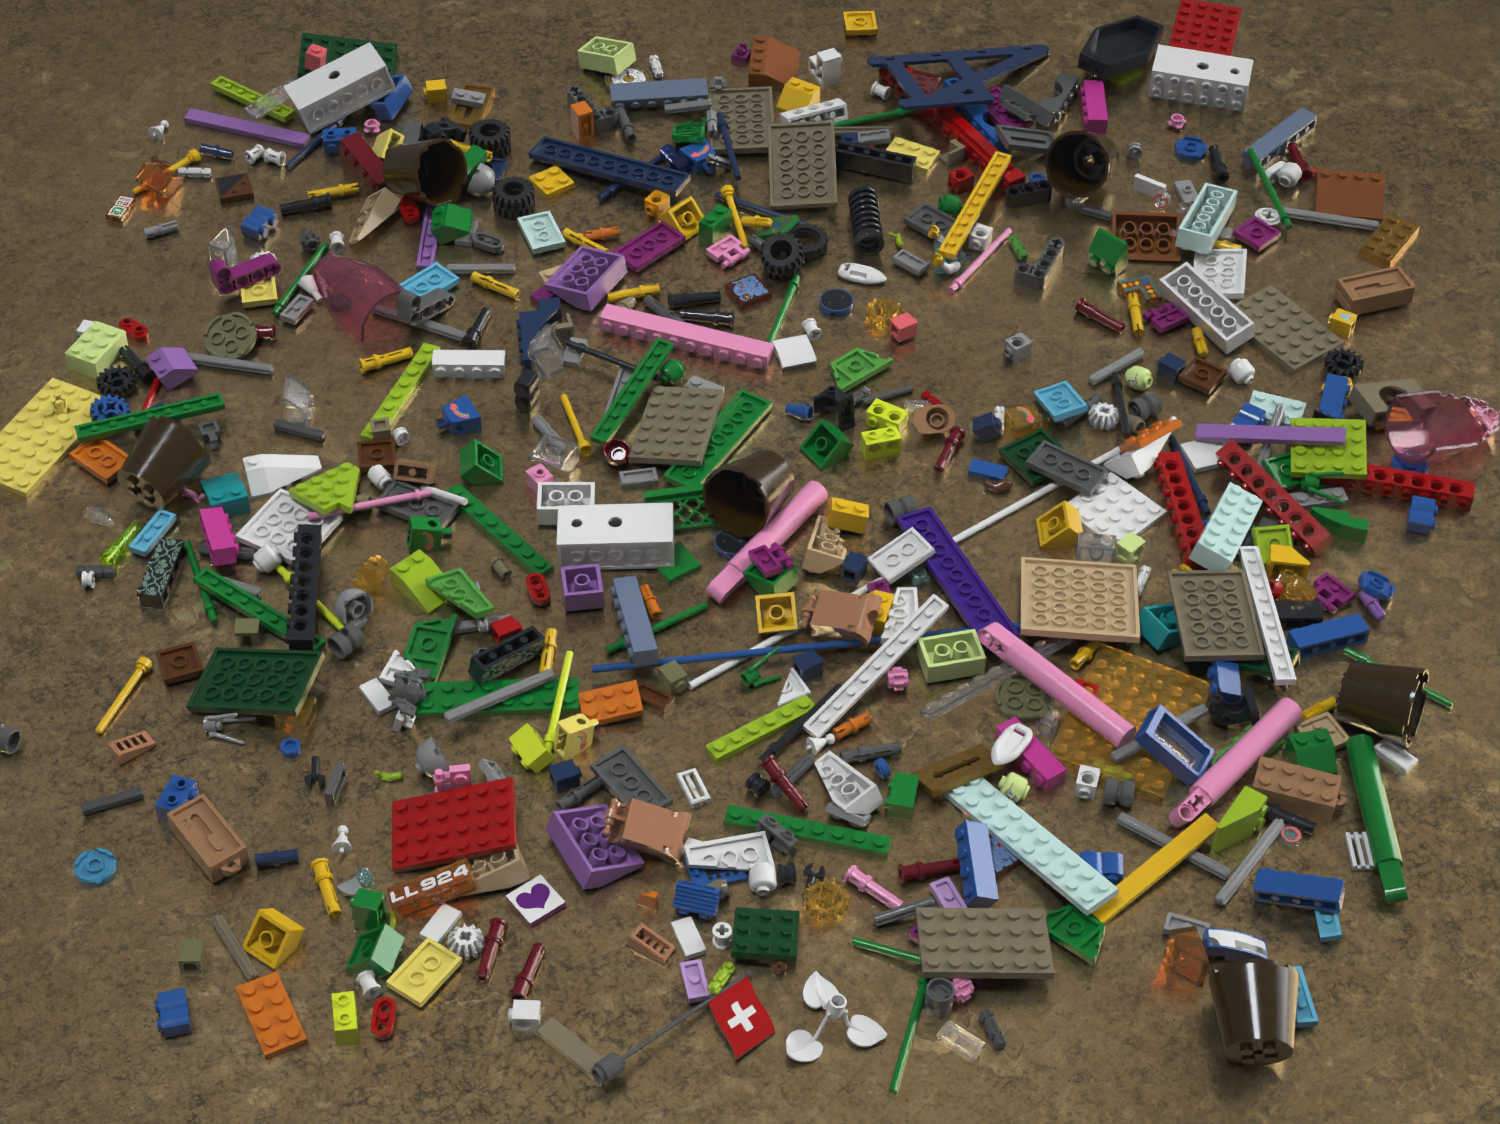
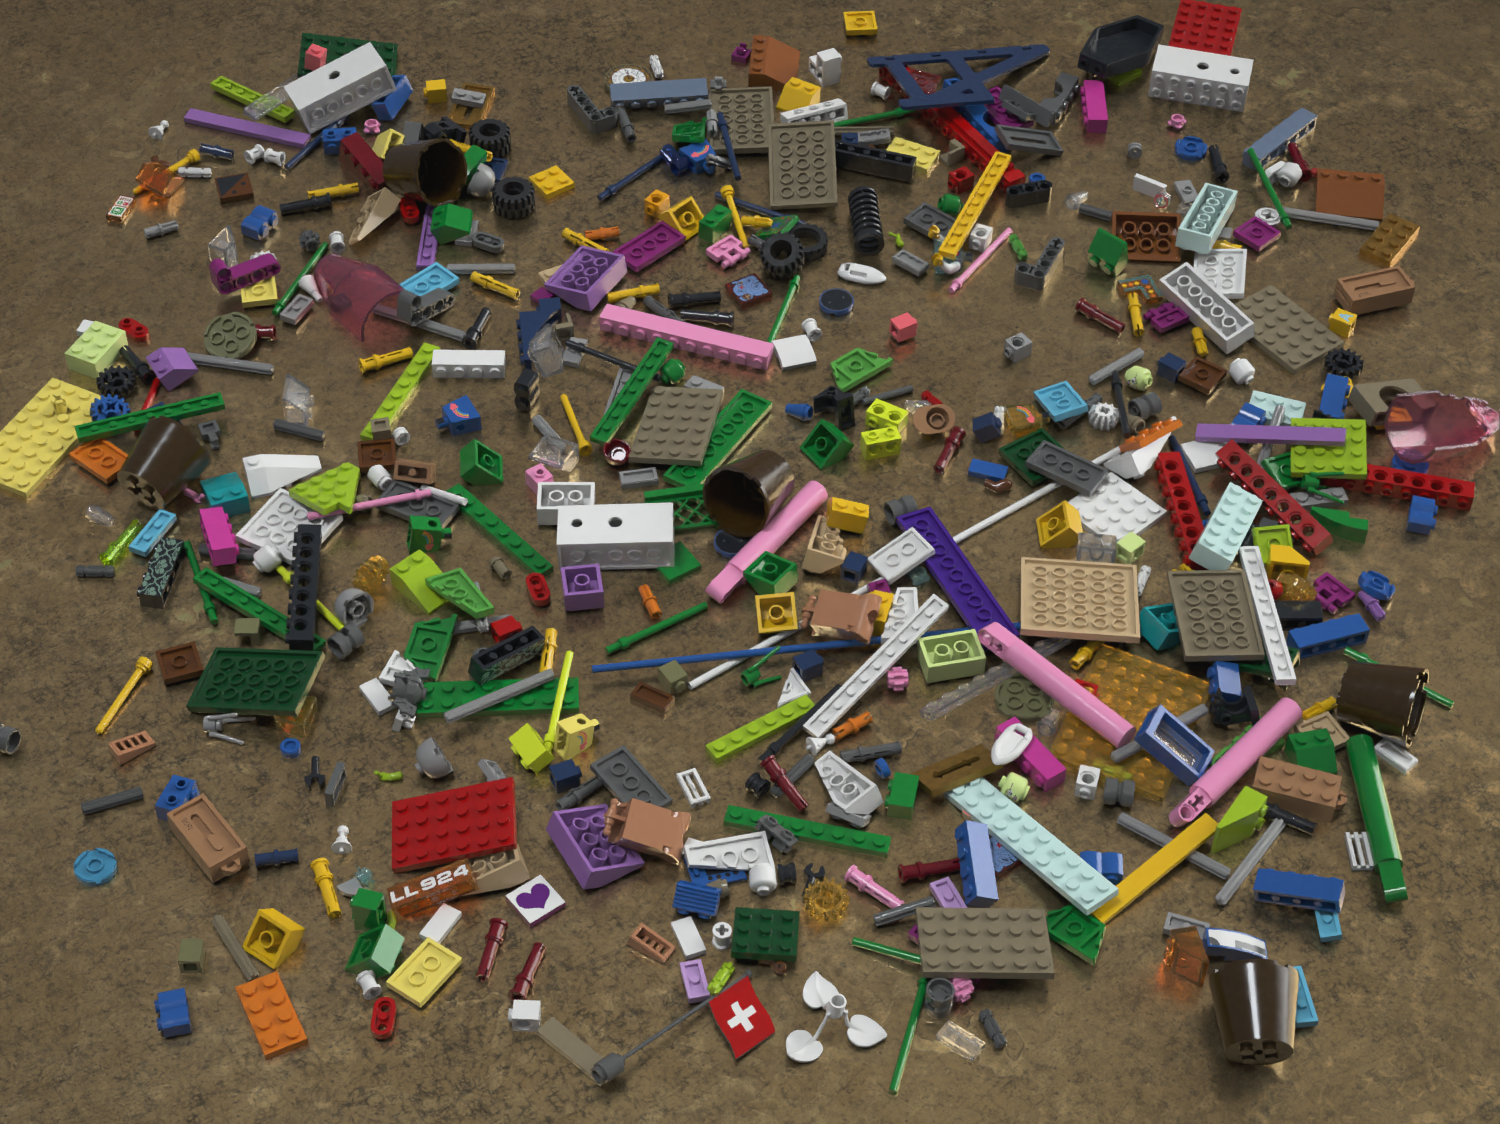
white bush [82,571,95,588] -> none
neon yellow brick [332,991,359,1046] -> none
bright pink plate [433,764,472,793] -> none
white gear [447,923,485,961] -> none
light aqua plate [517,210,566,254] -> none
dark blue plate [528,136,691,197] -> none
orange panel [570,101,594,142] -> none
yellowish green brick [577,36,637,75] -> none
orange plate [578,680,644,725] -> none
sand blue brick [610,576,658,667] -> none
orange tile [637,891,659,911] -> none
magenta plate [748,542,795,578] -> none
clear yellow gear [866,296,904,328] -> none
dark brown cone [1044,130,1119,199] -> none
clear tile [1280,826,1302,847] -> none

